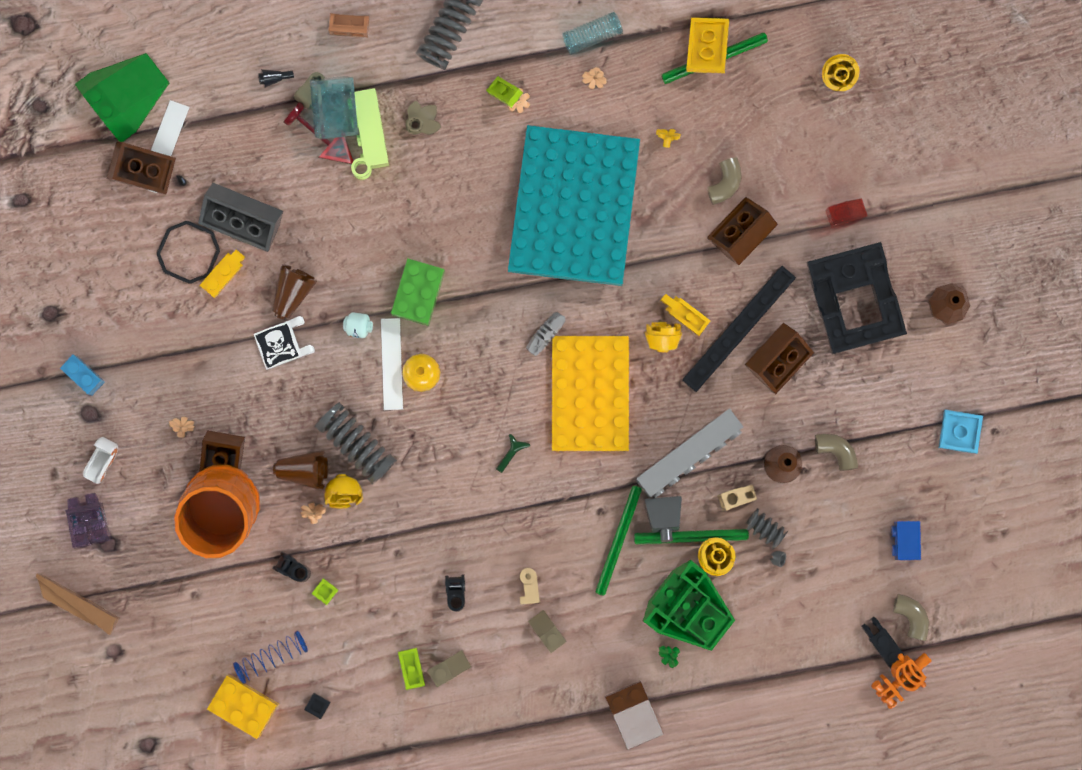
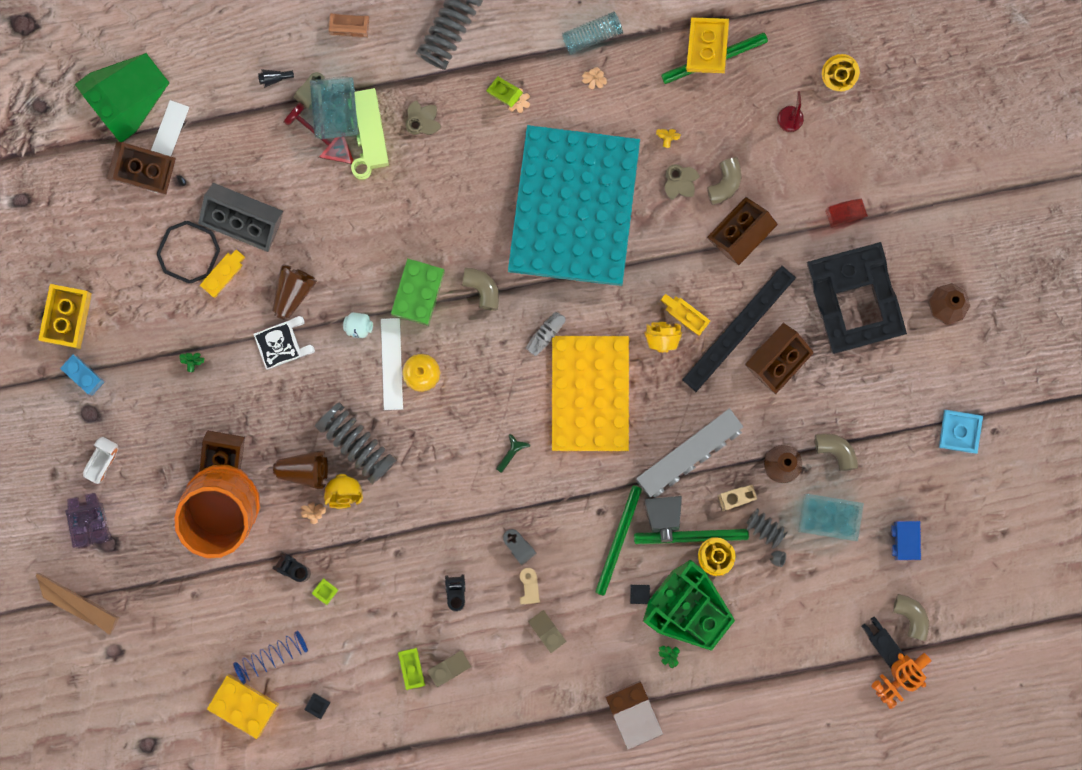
light nougat plant [169,417,194,438] -> none
none -> yellow brick [38,284,92,349]
none -> green plant [179,353,205,372]
none -> dark tan cylinder [462,267,499,311]
none -> dark grey piece [503,529,537,565]
none -> black plate [630,584,650,604]
none -> dark tan plate [665,164,700,200]
none -> dark red piece [777,91,804,132]
none -> clear light blue brick [798,494,864,542]

